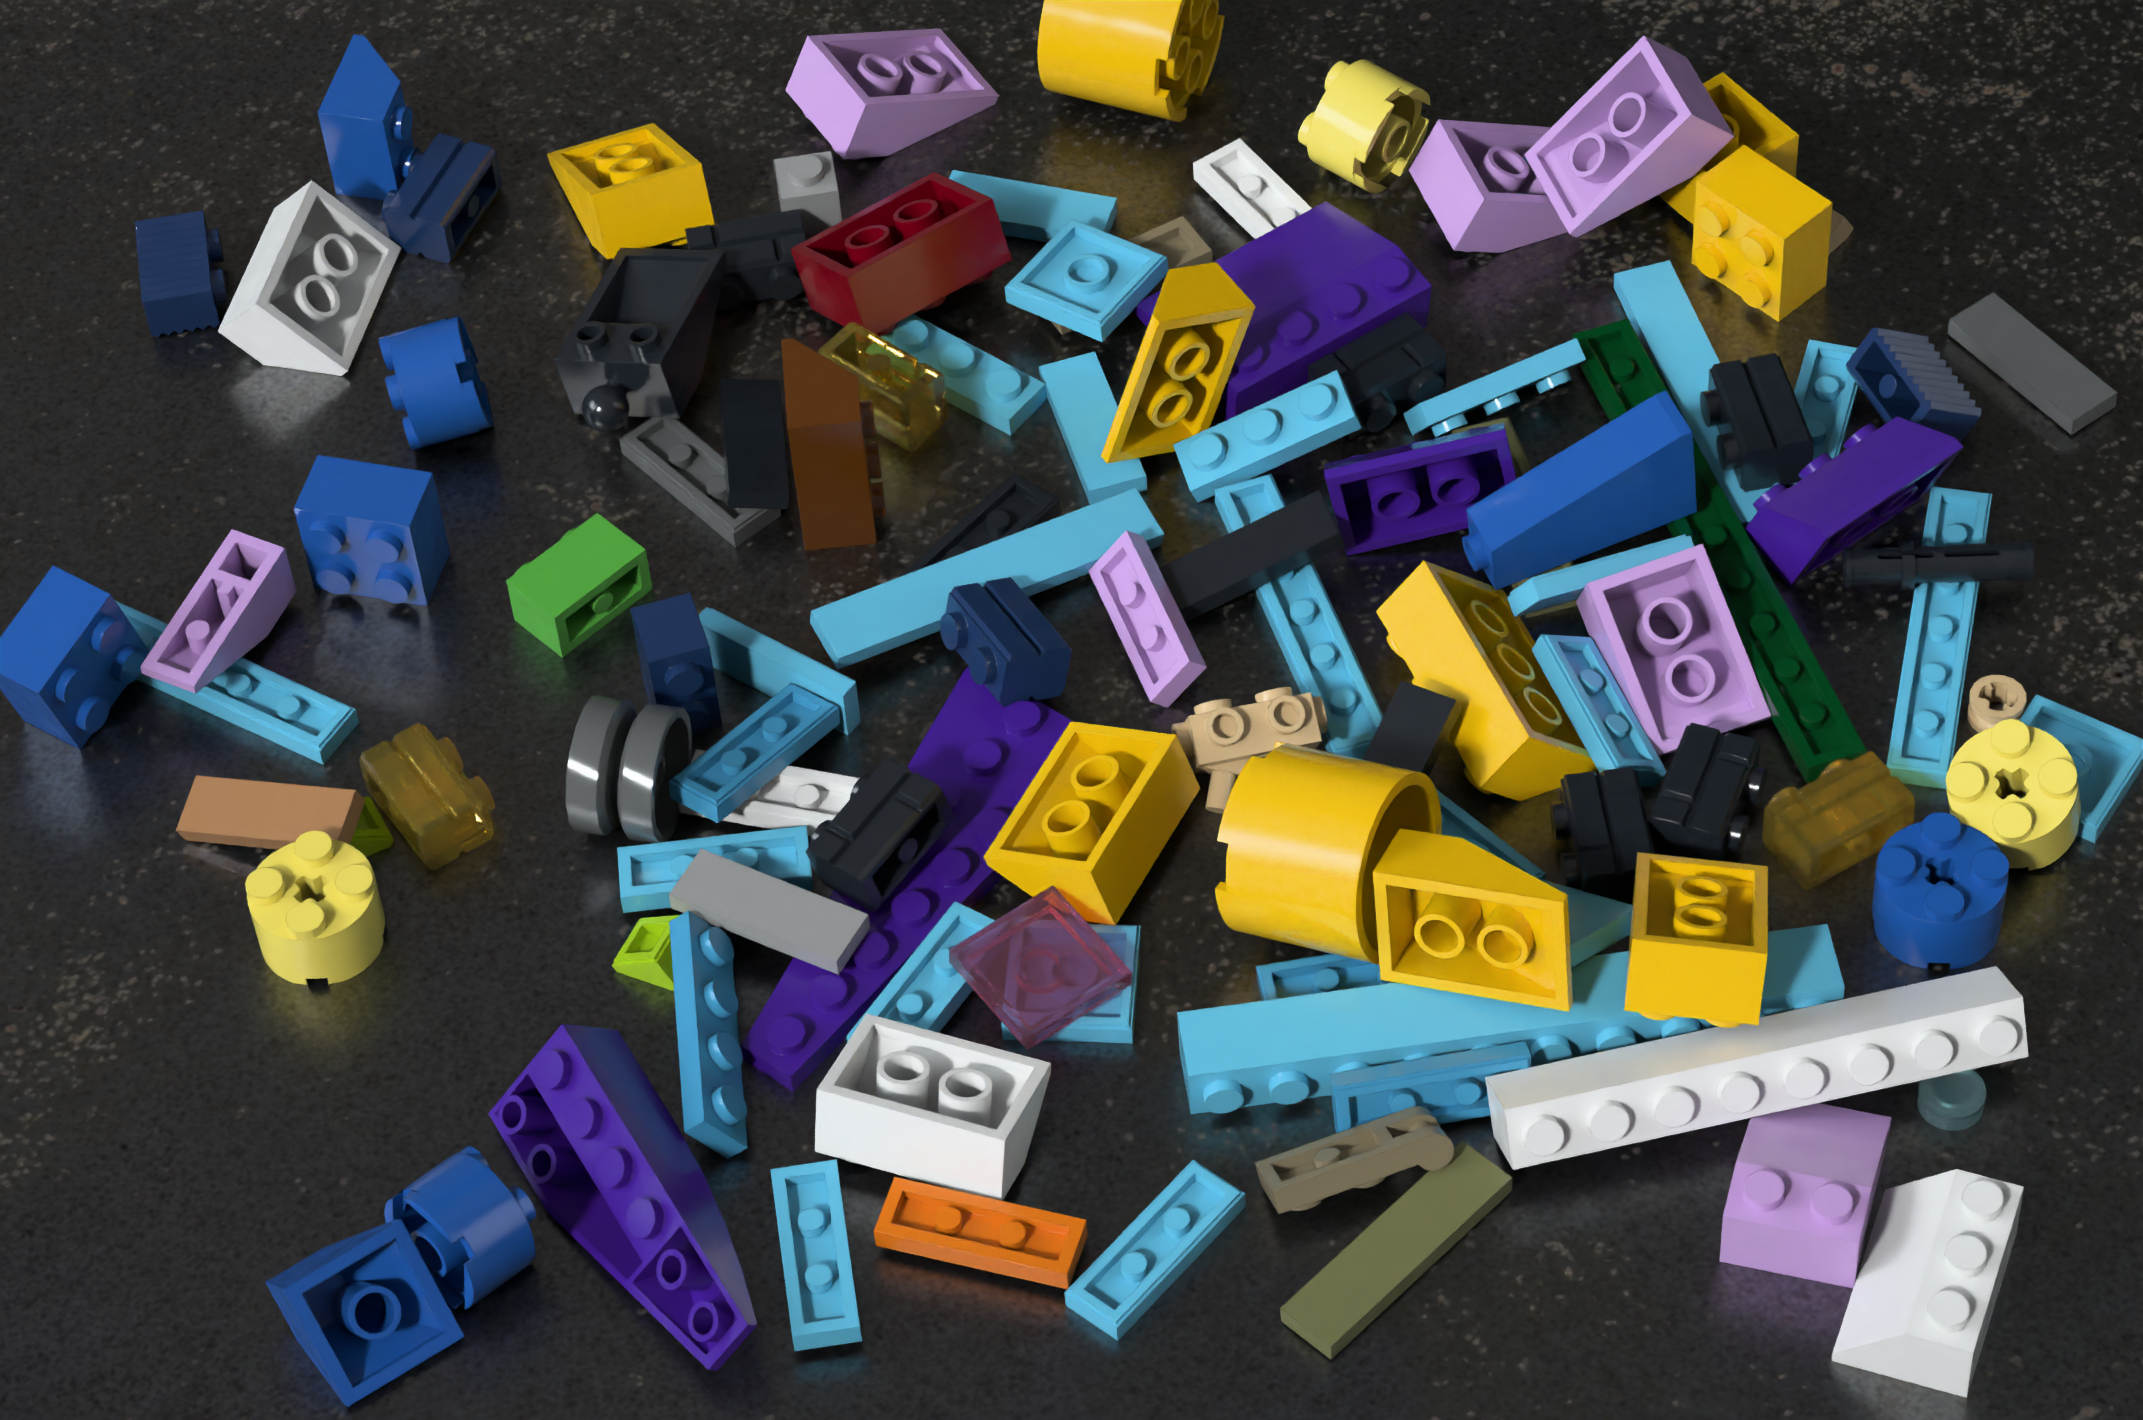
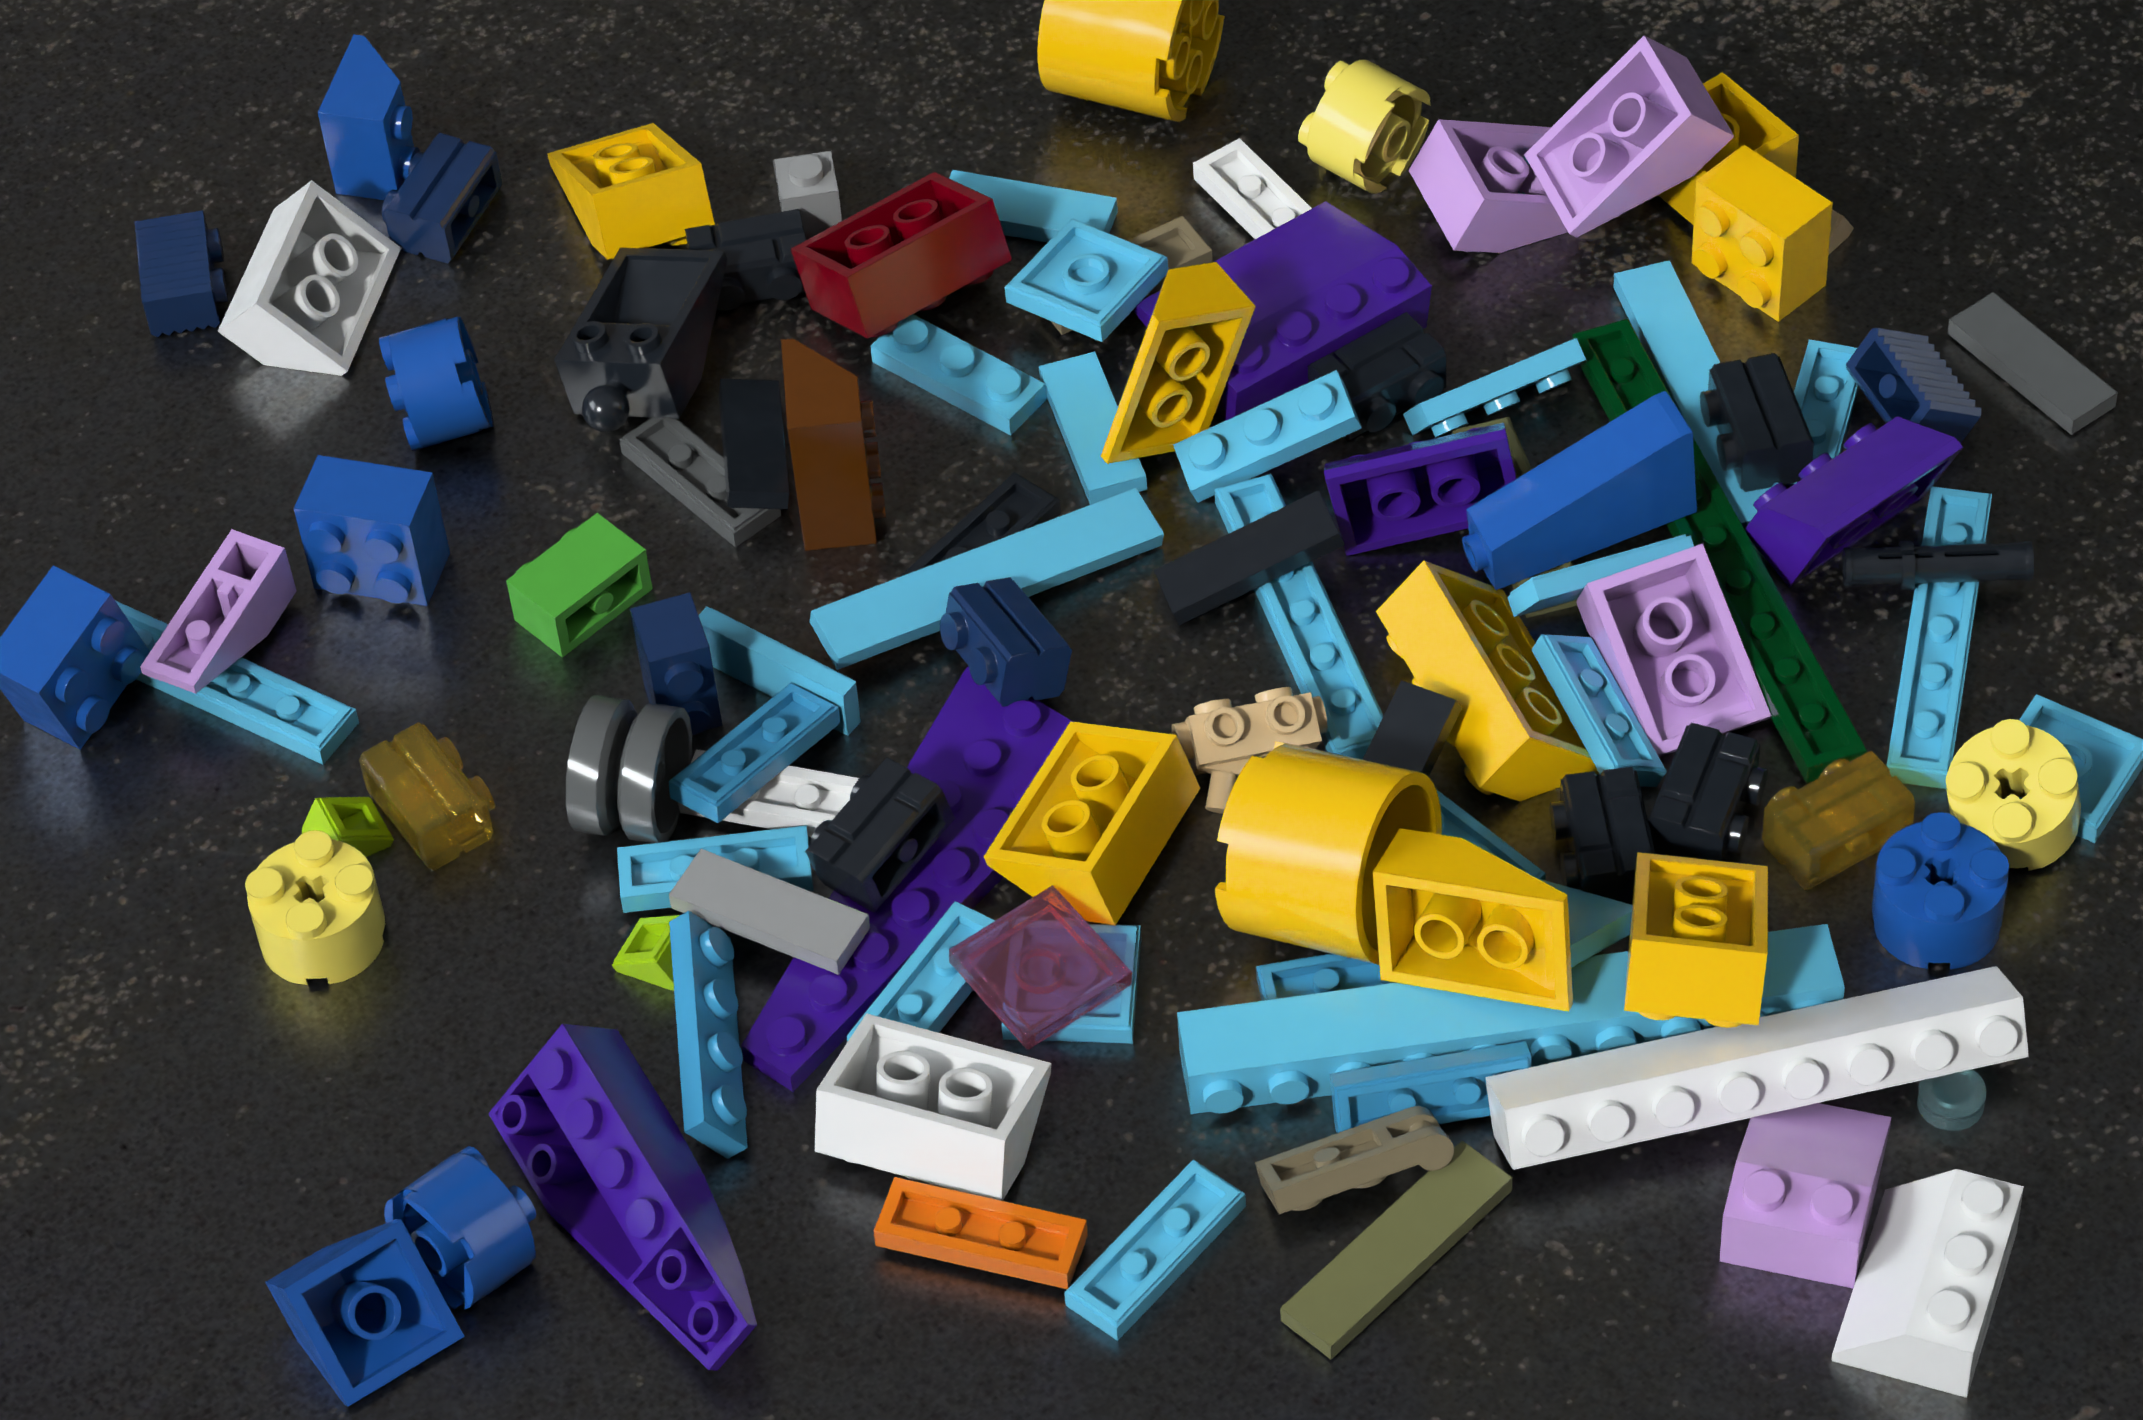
medium nougat tile [176,775,365,849] -> none
medium azure plate [770,1159,862,1351] -> none
lavender slope [785,28,999,160] -> none
clear yellow brick [818,322,948,452] -> none
lavender plate [1088,530,1207,708] -> none
tan bush [1968,675,2026,733] -> none

